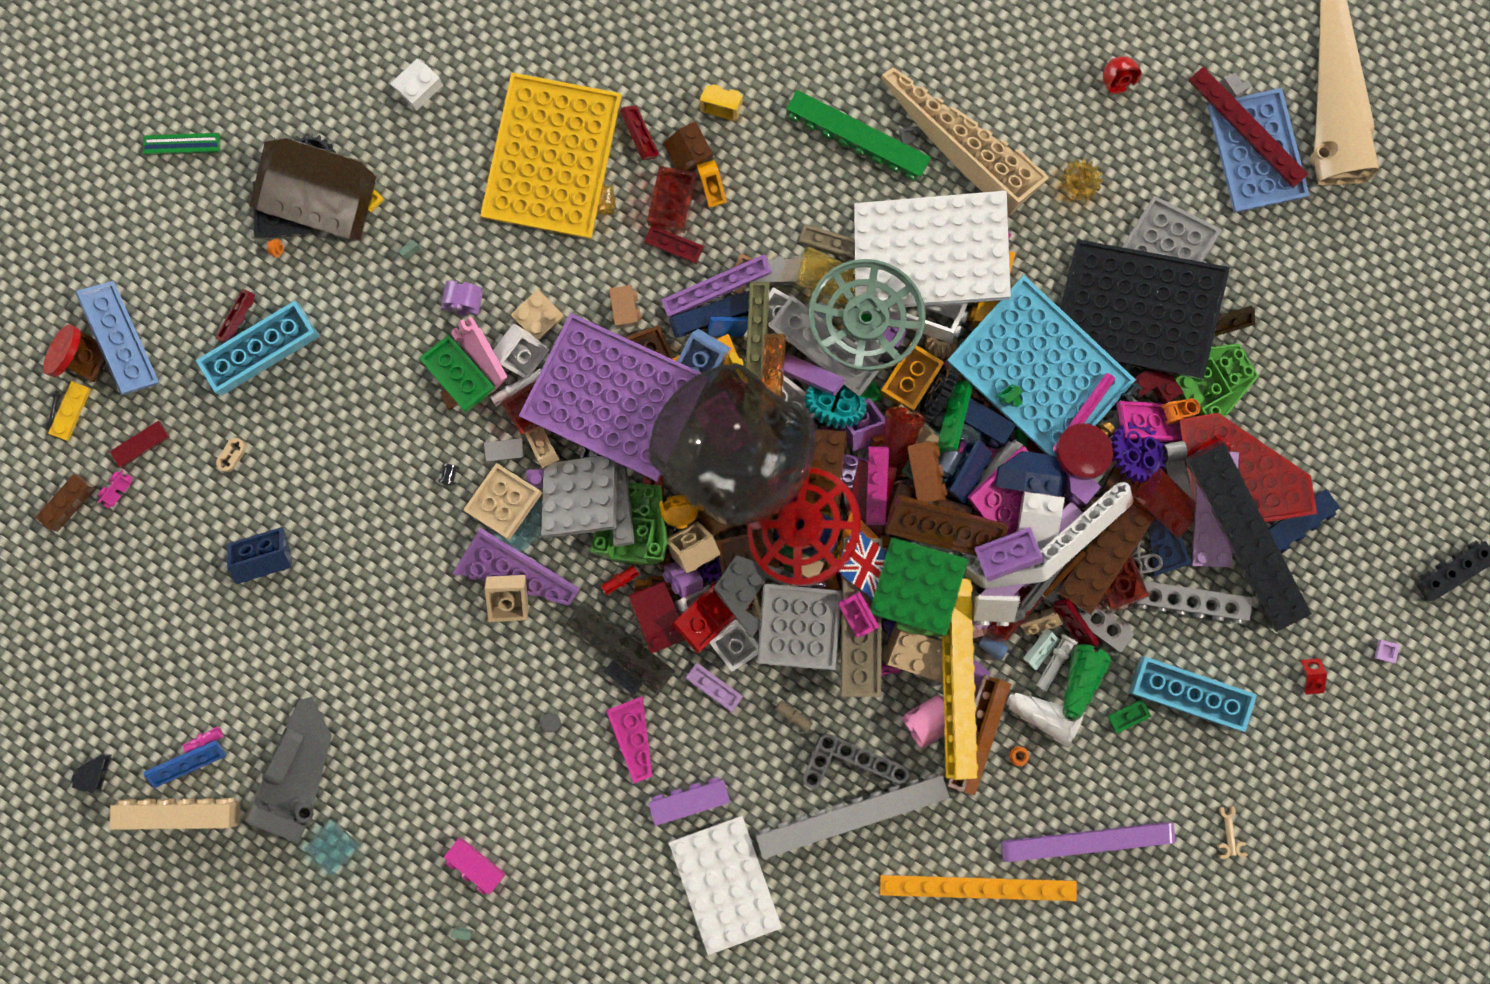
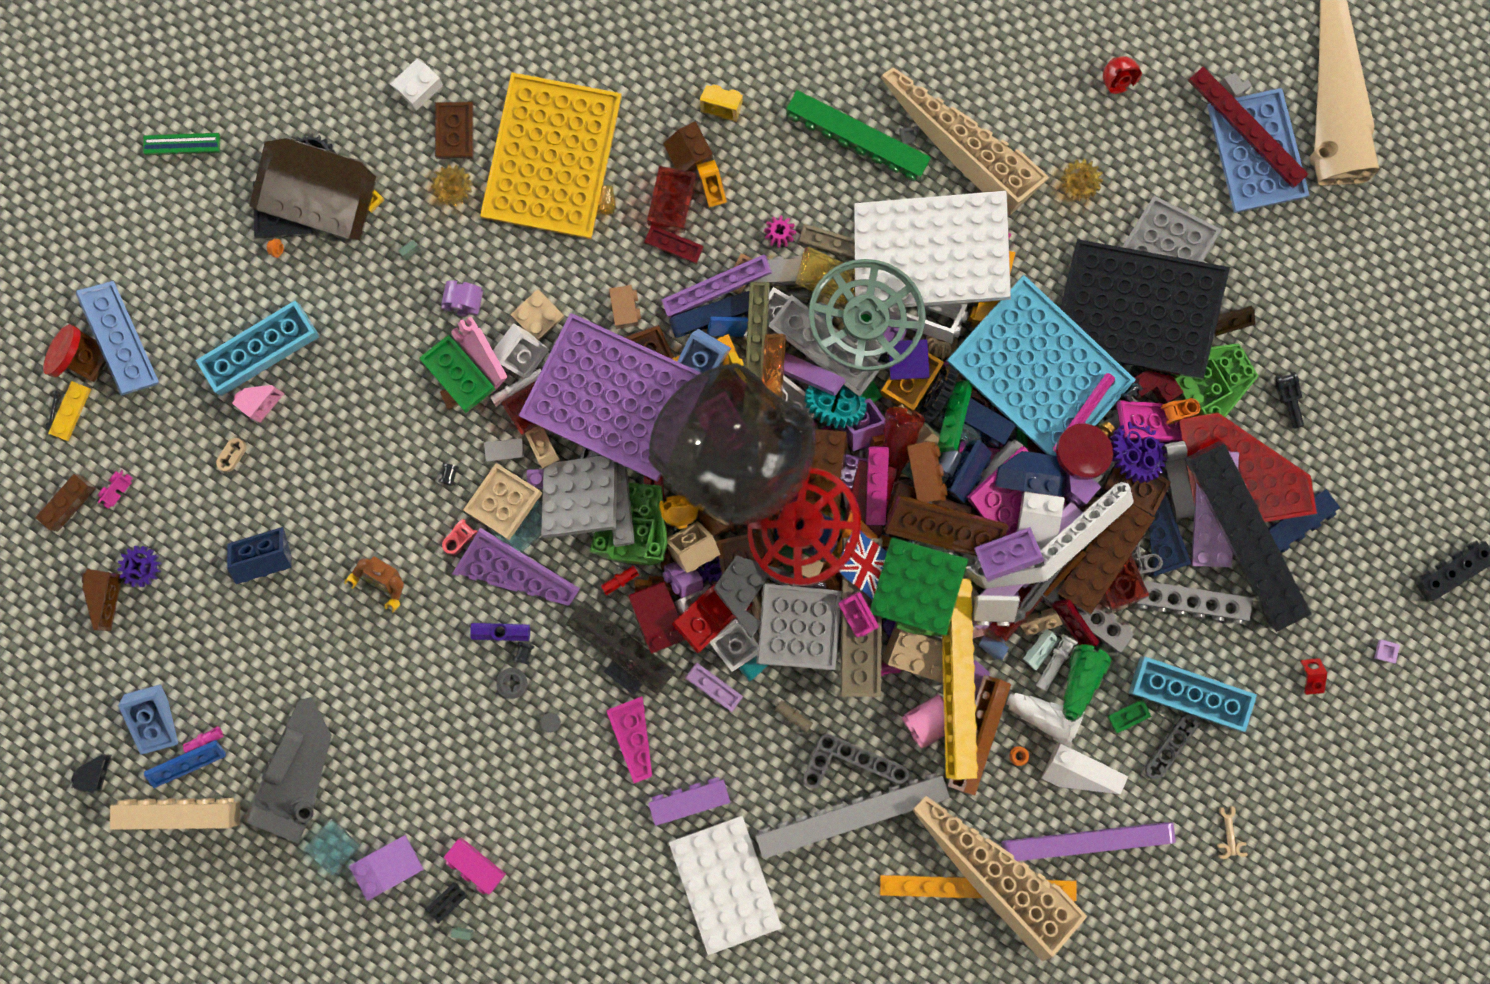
dark red tile [109,421,170,468] -> none
dark red plate [215,289,256,343] -> none
tan brick [485,575,529,622] -> none
dark red plate [619,105,659,160] -> none
green tile [997,384,1023,408] -> none
clear red slope [1133,468,1196,538] -> none
none -> reddish brown slope [82,569,122,631]
none -> dark purple gear [117,546,162,588]
none -> medium blue slope [118,684,178,755]
none -> bright pink slope [232,385,285,423]
none -> dark orange torso [344,556,404,613]
none -> medium lavender slope [349,835,424,901]
none -> black tile [425,882,468,924]
none -> clear yellow gear [431,164,473,206]
none -> reddish brown tile [435,102,474,159]
none -> coral piece [442,519,478,556]
none -> dark purple piece [470,623,531,641]
none -> dark grey gear [496,668,528,699]
none -> black bush [513,641,535,665]
none -> teal piece [738,656,769,682]
none -> dark pink gear [764,215,796,248]
none -> black cone [787,286,815,305]
none -> dark purple tile [889,339,929,380]
none -> tan wedge [913,796,1087,961]
none -> white wedge [1041,743,1128,794]
none -> dark grey beam [1145,714,1198,779]
none -> black connector [1274,372,1304,429]

